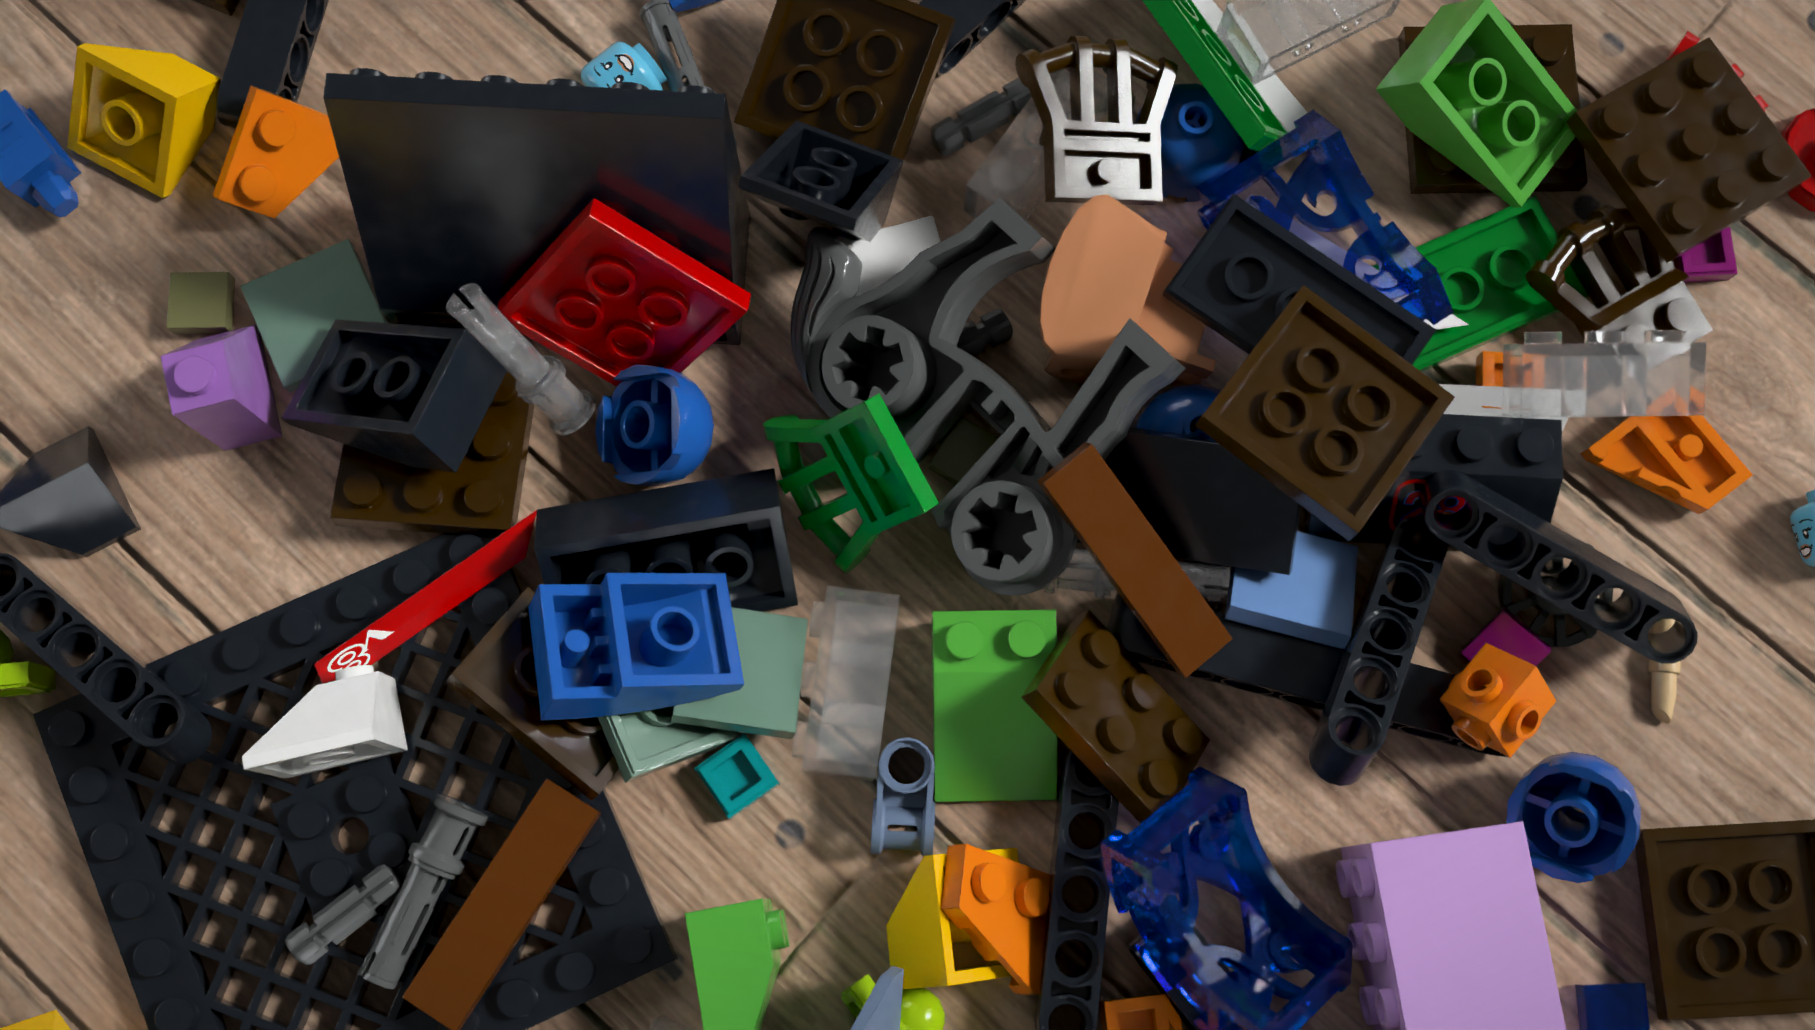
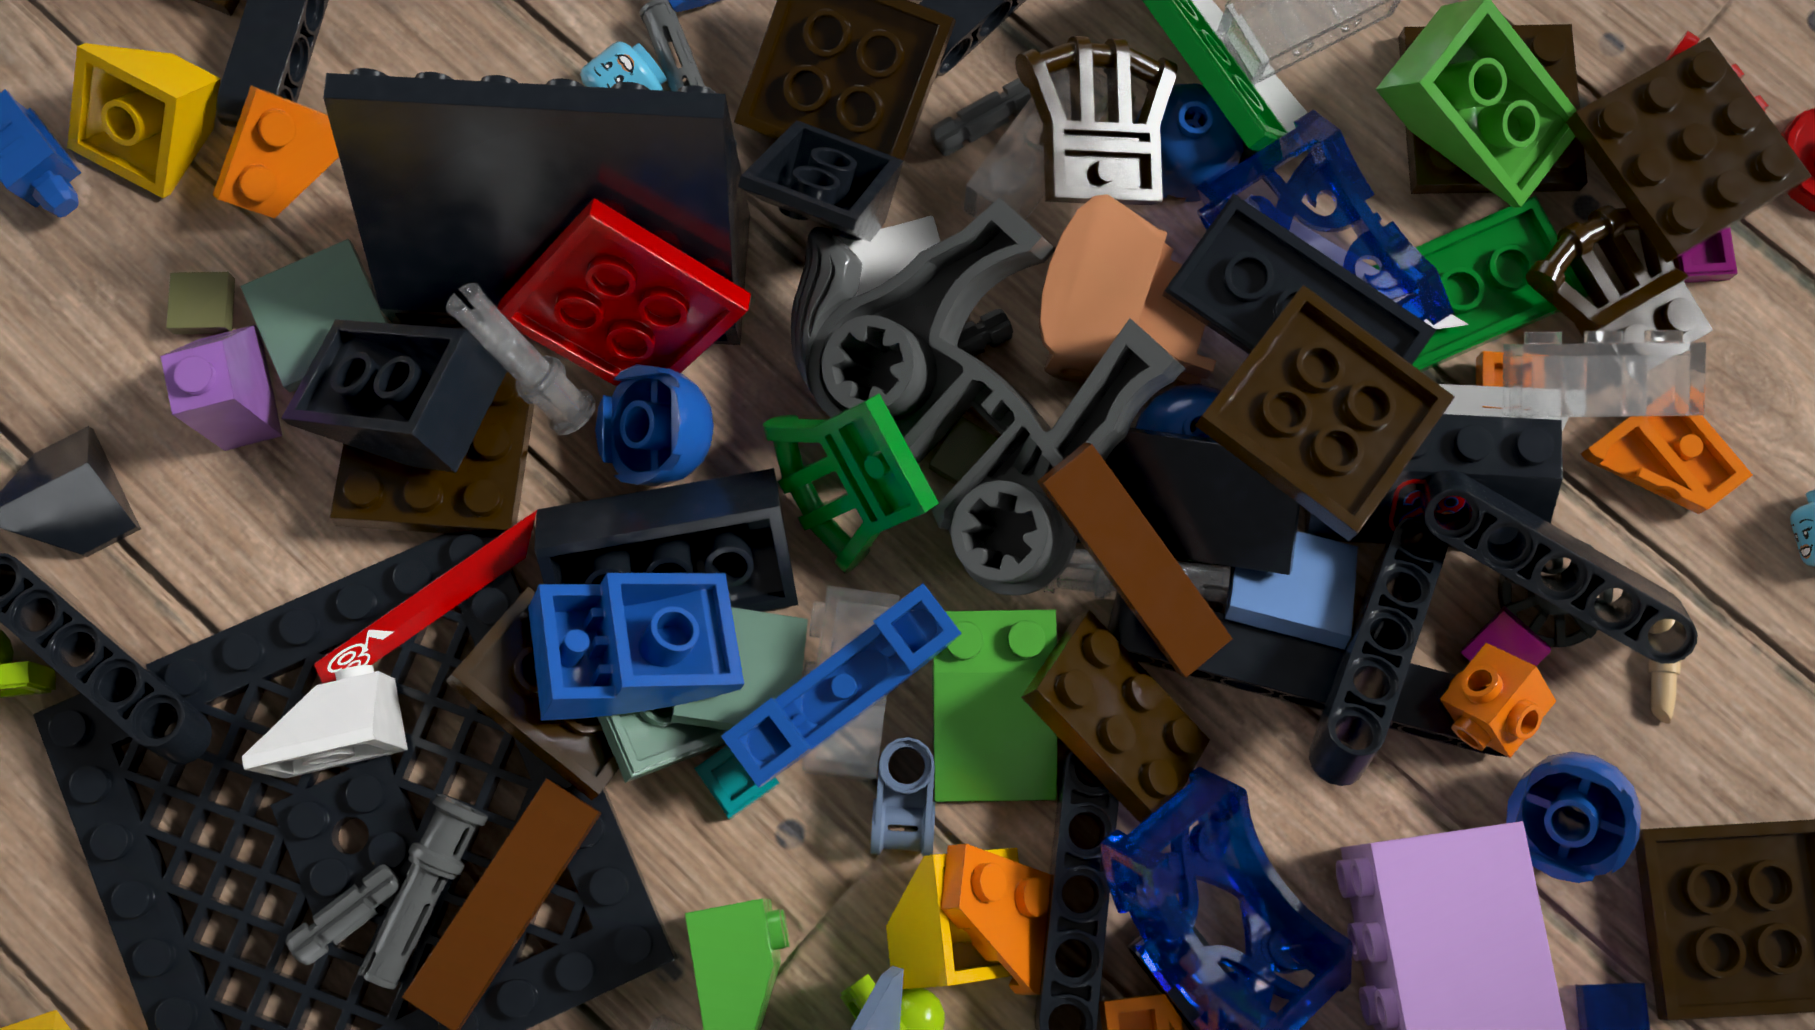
none -> blue slope [721,583,962,787]

